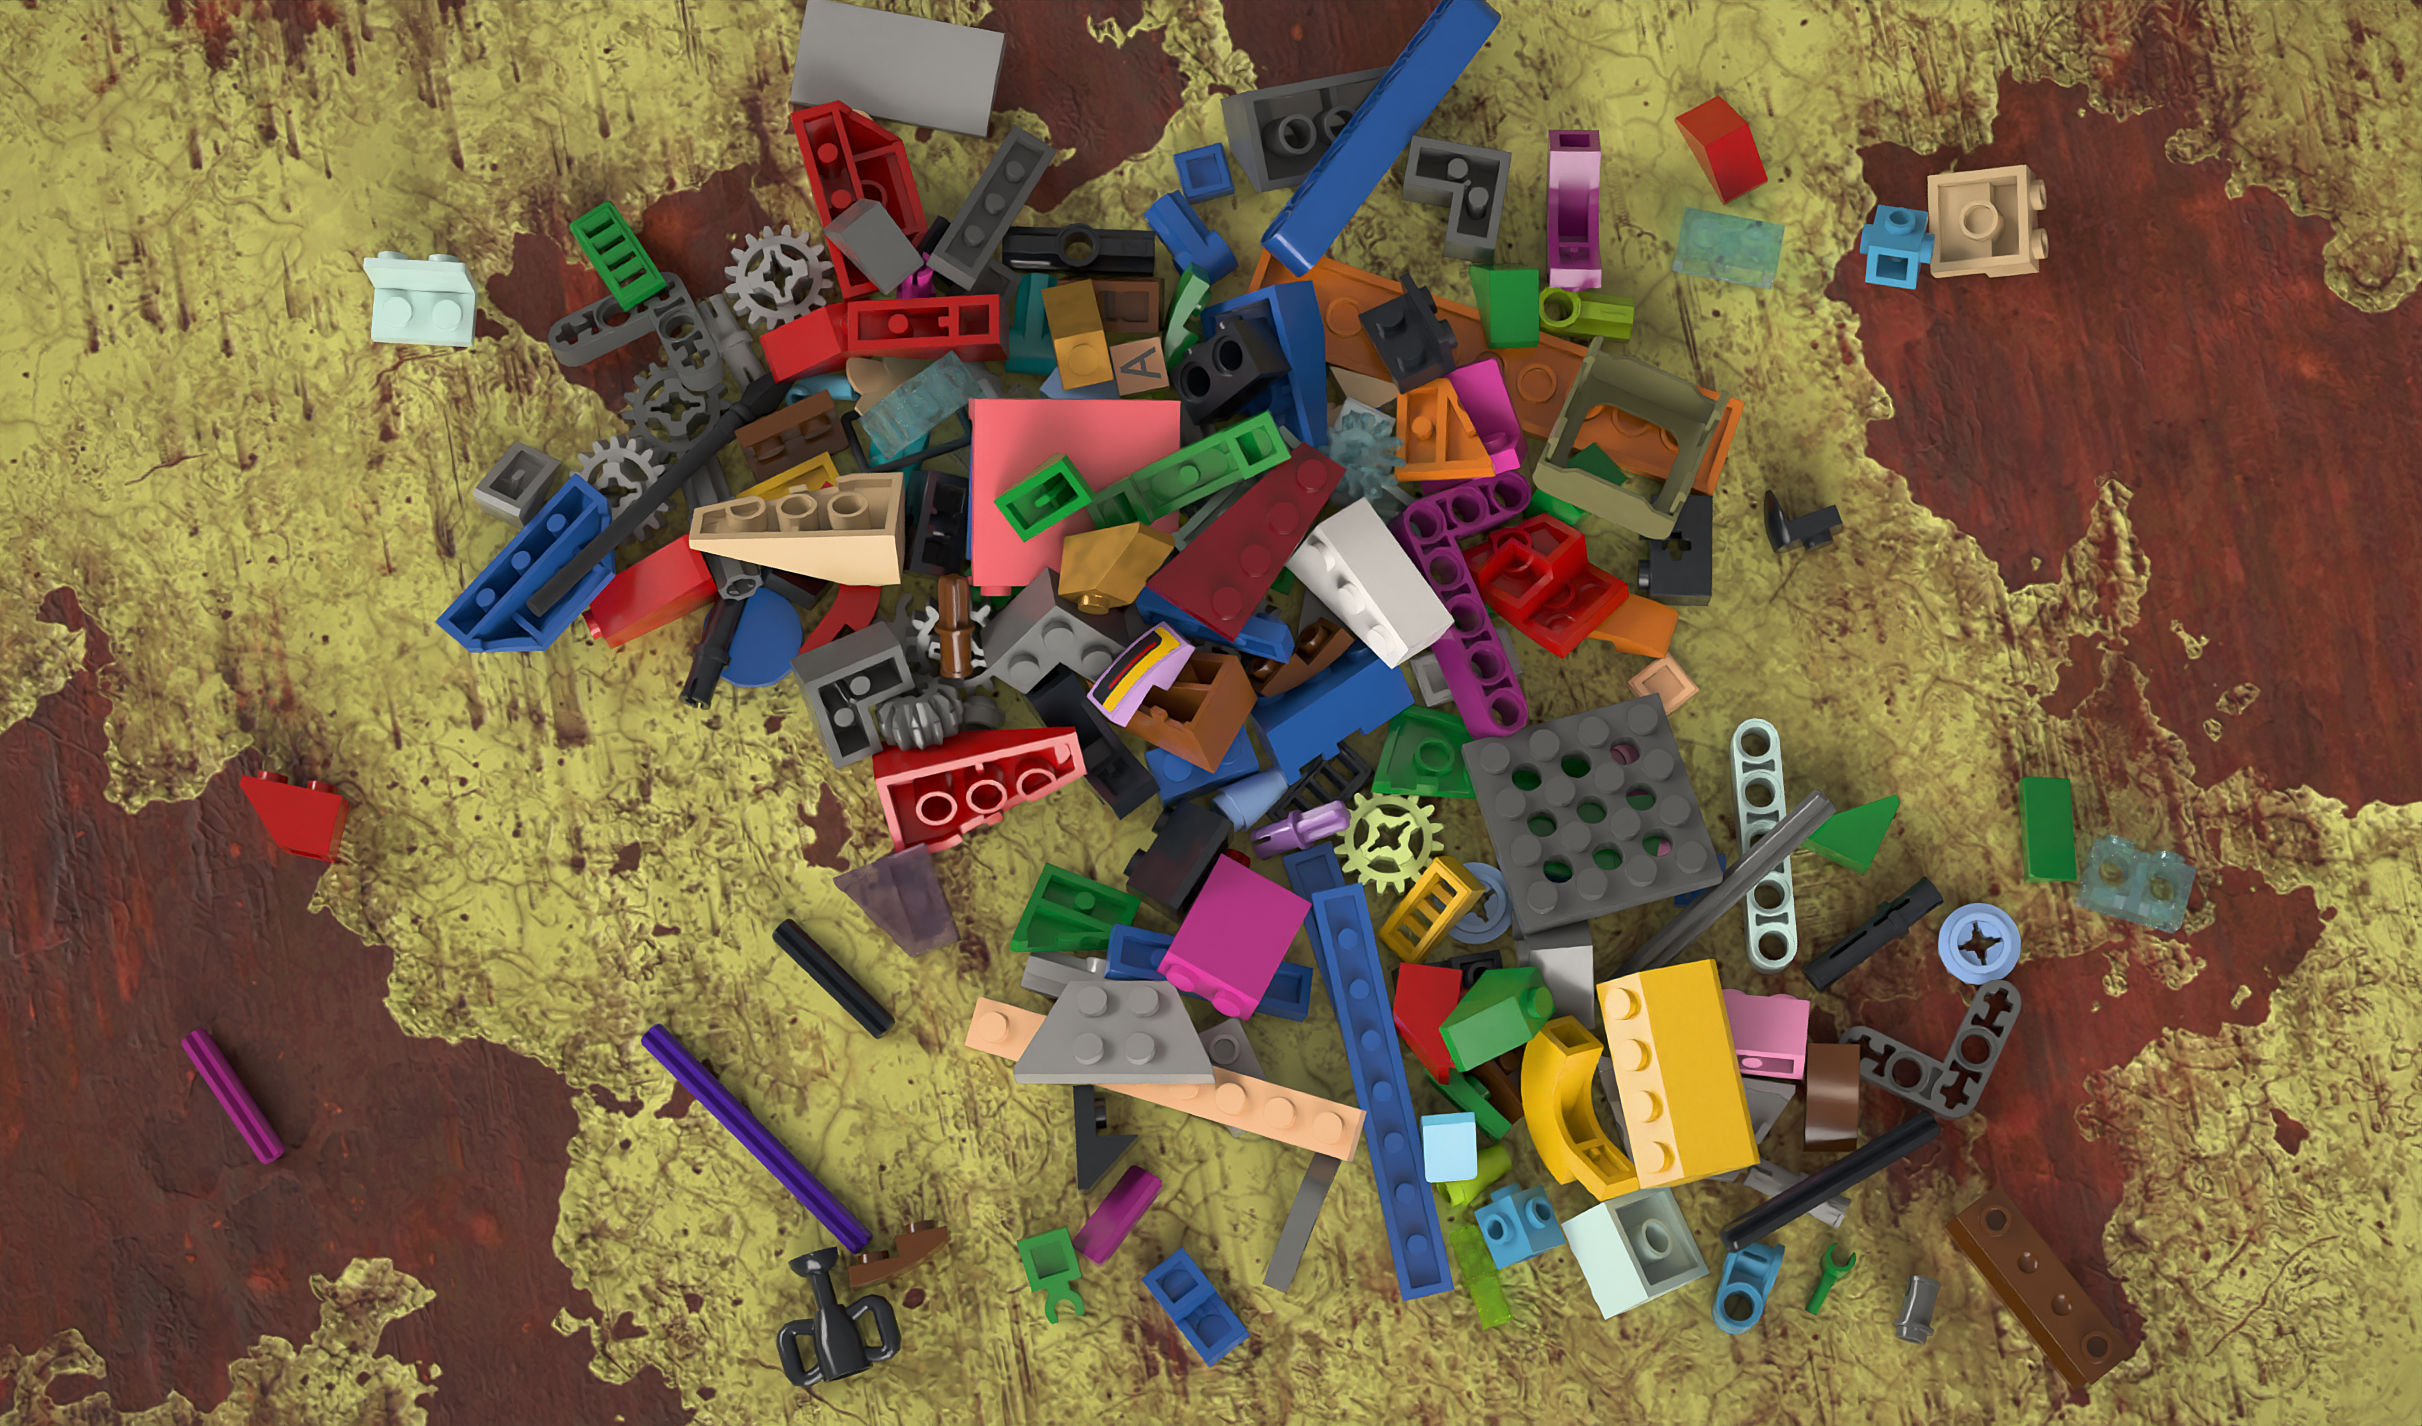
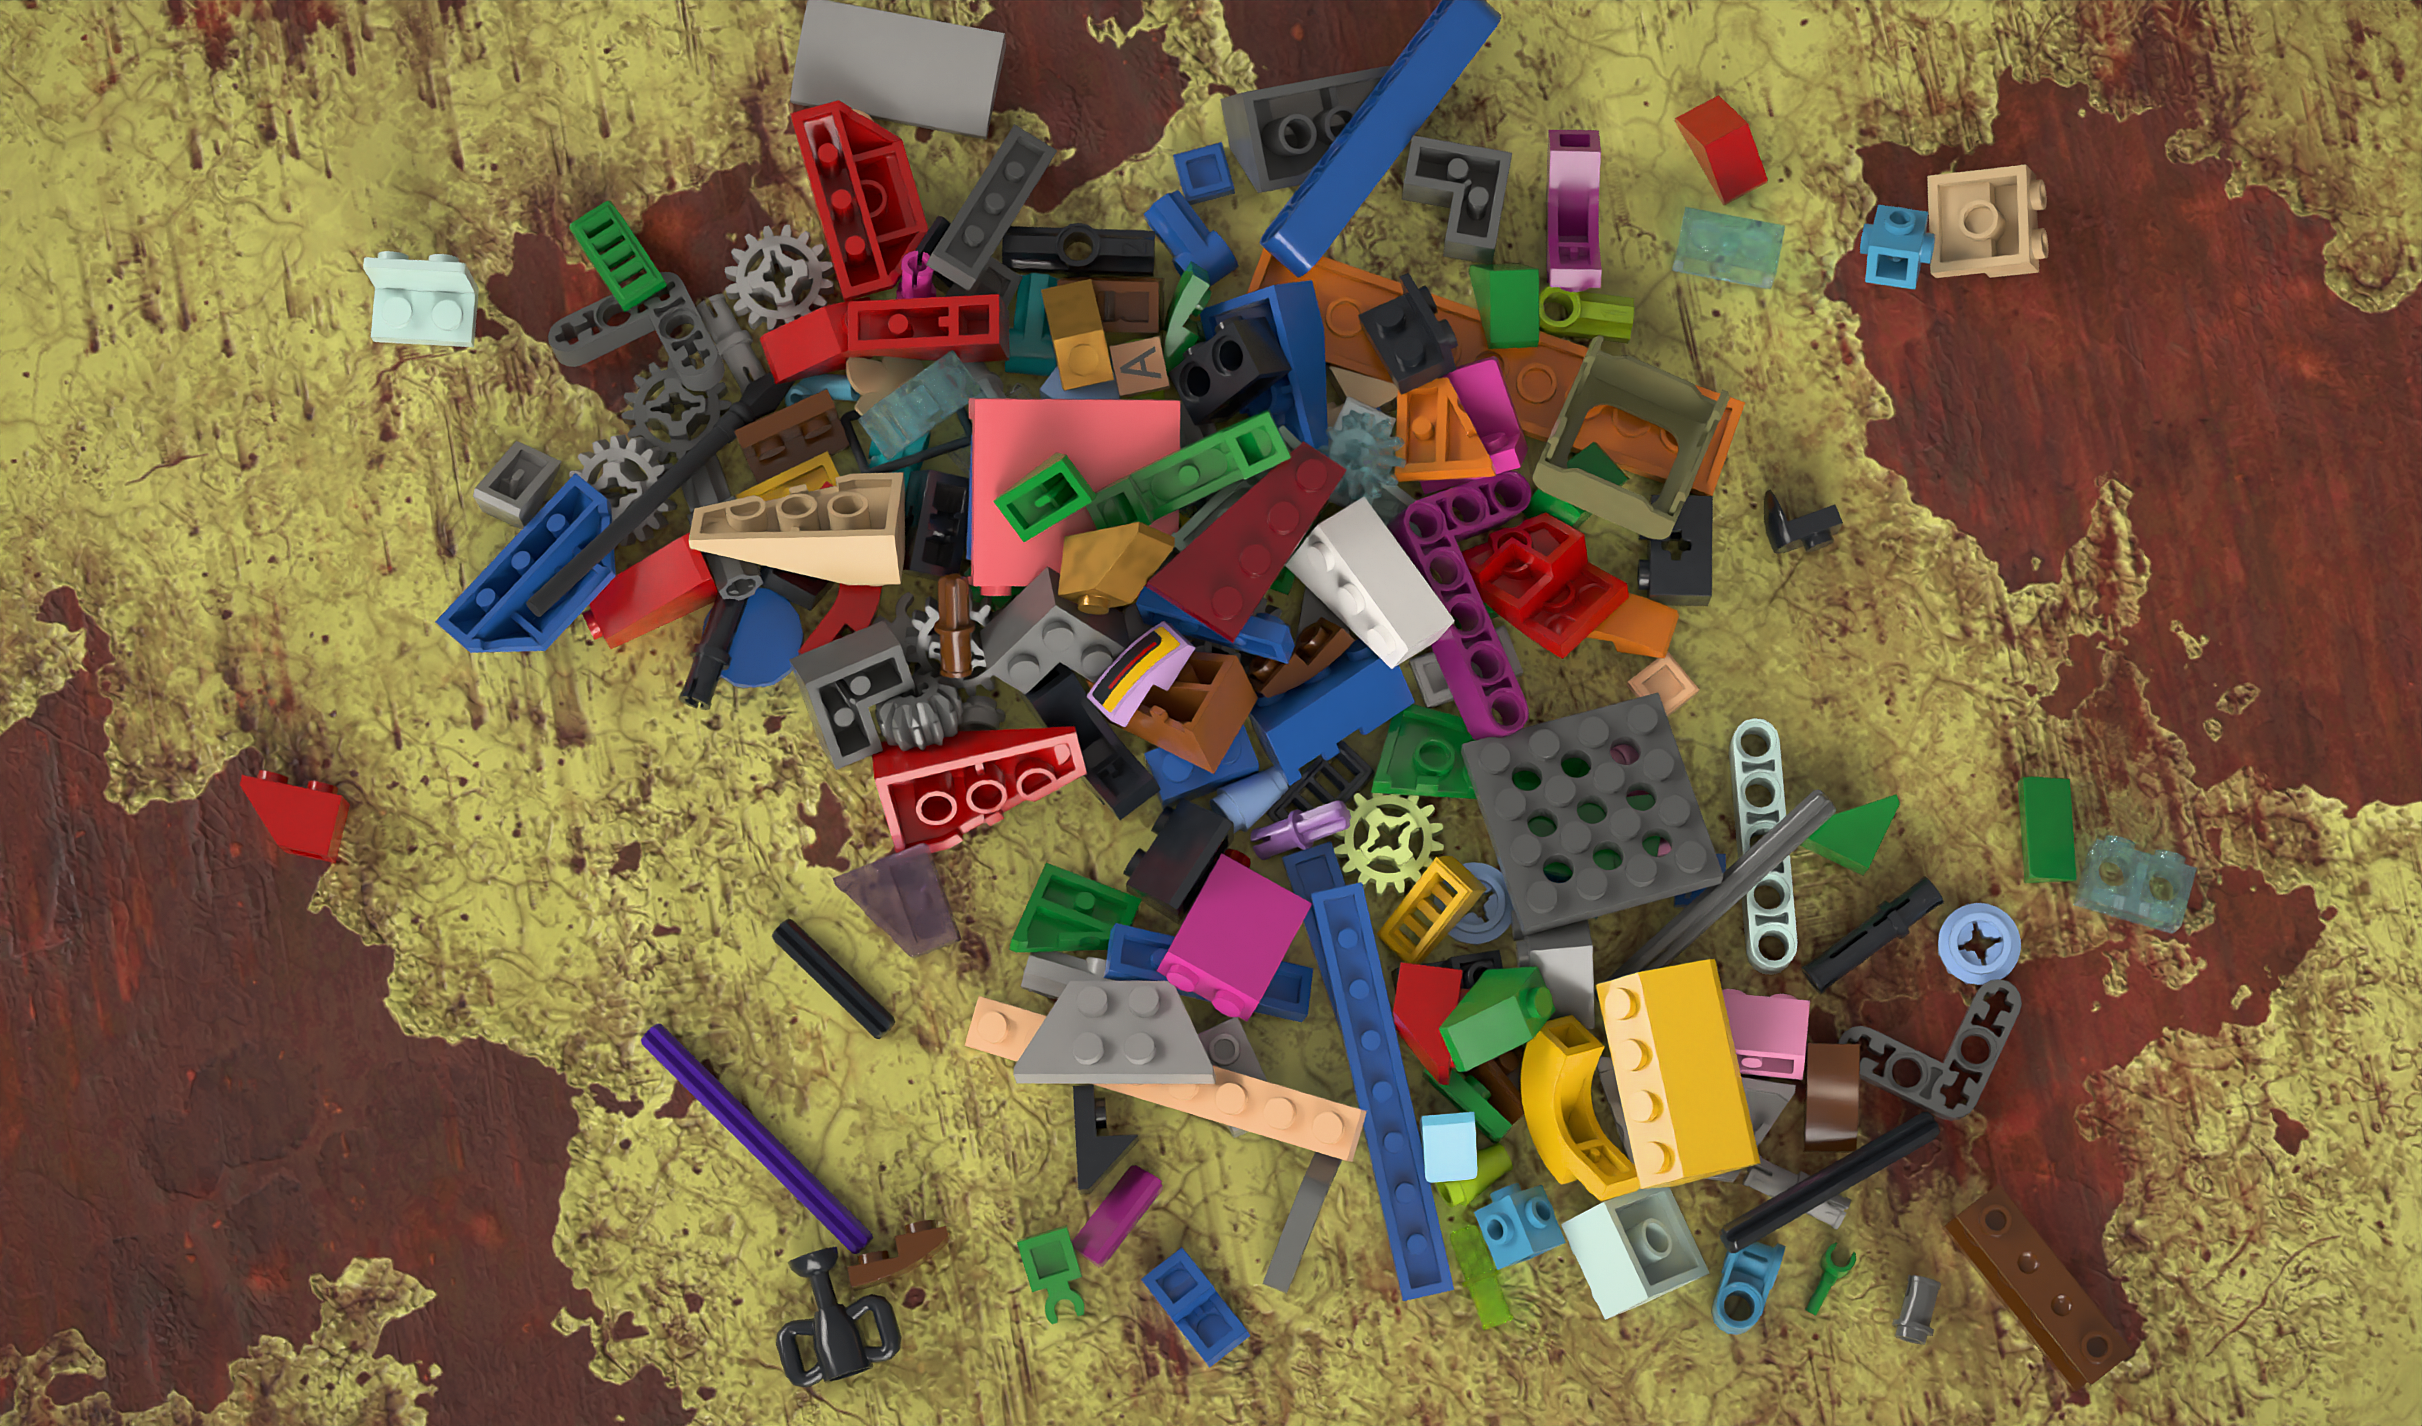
magenta axle [181,1028,286,1164] -> none
dark grey slope [822,198,925,296] -> none

